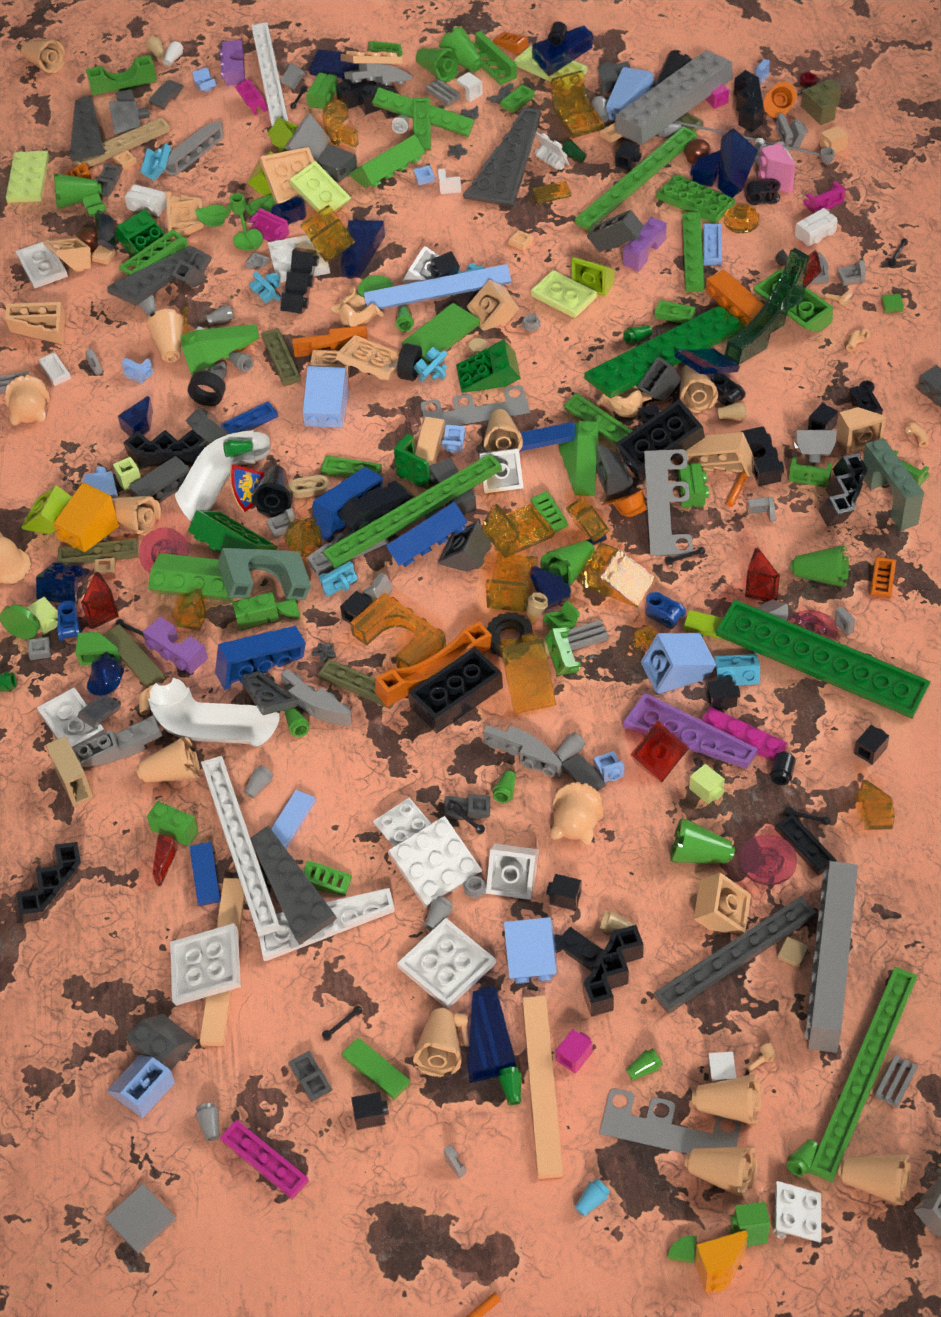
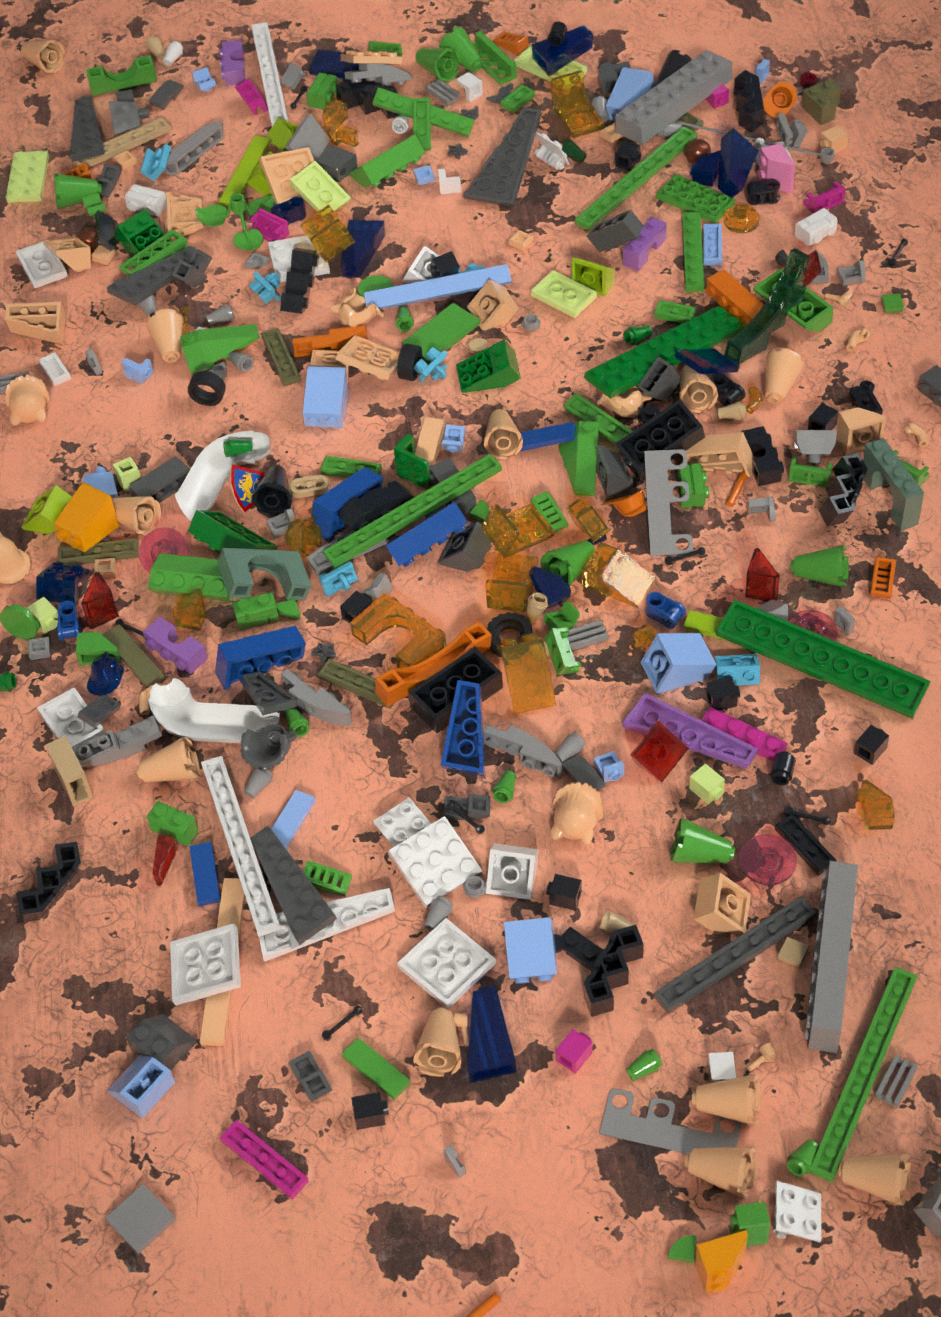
clear blue slope [118,396,153,437] -> none
black brick [123,429,207,466] -> none
dark grey slope [185,407,230,444] -> none
light grey cone [195,1103,220,1141] -> none
blue tile [222,401,278,434] -> none
light grey piece [421,385,530,427] -> none
white slope [478,448,524,493] -> none
green cone [498,1067,522,1105] -> none
light nougat tile [523,996,563,1179] -> none
clear yellow tile [532,181,571,204] -> none
medium azure cone [574,1178,610,1217] -> none
none -> lime tile [219,135,271,208]
none -> dark grey hair [240,724,297,770]
none -> blue wedge [441,680,486,777]
none -> bright green tile [470,500,490,525]
none -> clear yellow arm [746,387,763,414]
none -> light nougat cone [765,348,805,404]

